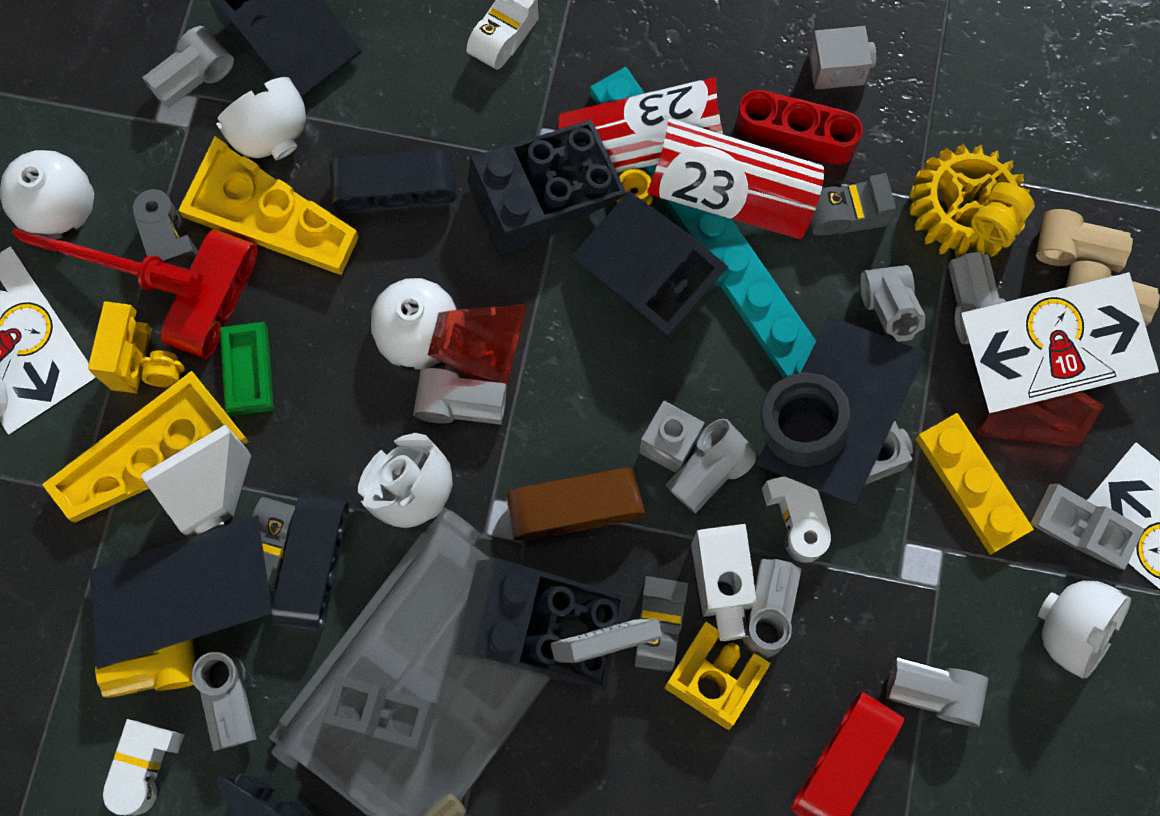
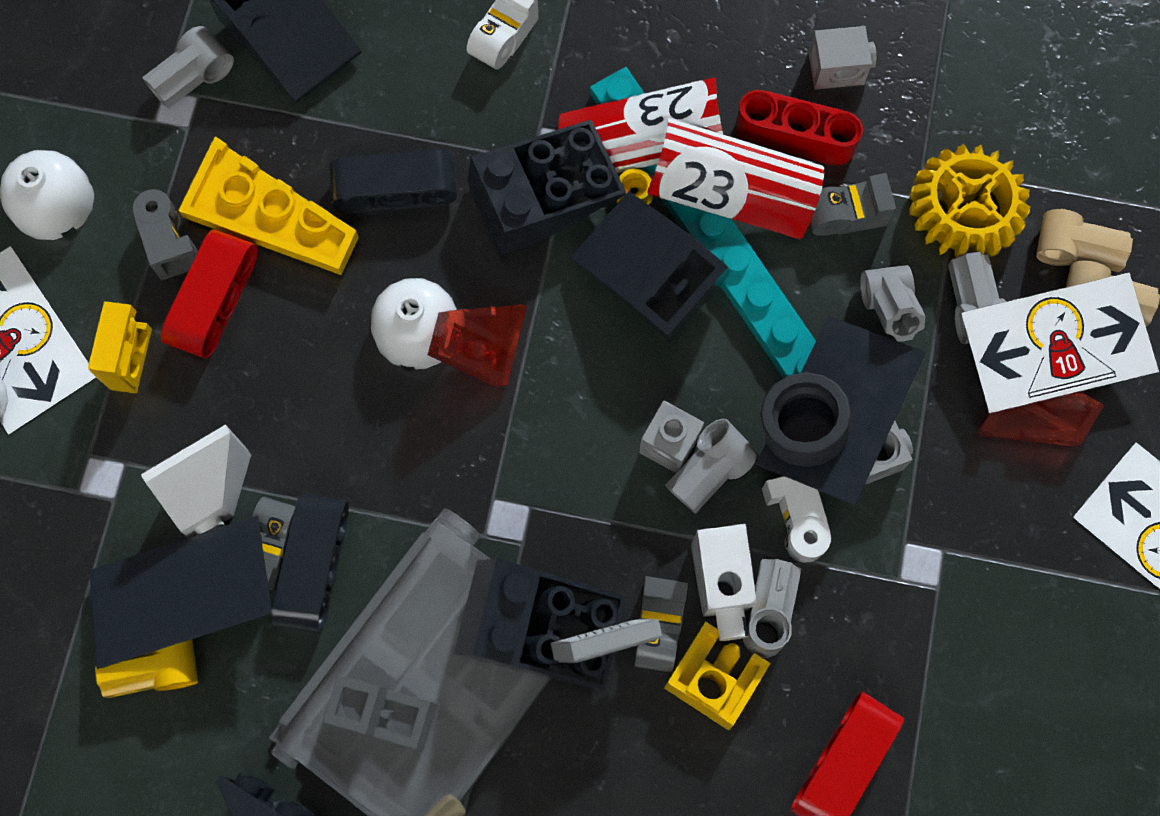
red piece [12,229,203,298] -> none
yellow wing [42,371,249,523] -> none
white leg [103,719,184,815] -> none
yellow plate [139,350,185,388] -> none
light grey piece [192,652,257,751] -> none
white cylinder [216,77,306,160] -> none
green tile [220,322,274,416] -> none
white cylinder [358,433,453,528] -> none
light grey piece [413,368,507,425] -> none
reddish brown beam [506,468,645,541] -> none
light grey piece [886,658,989,727] -> none
yellow plate [916,413,1034,555] -> none
yellow wheel [971,182,1035,246] -> none
light grey slope [1030,484,1144,570] -> none
white cylinder [1038,581,1131,679] -> none

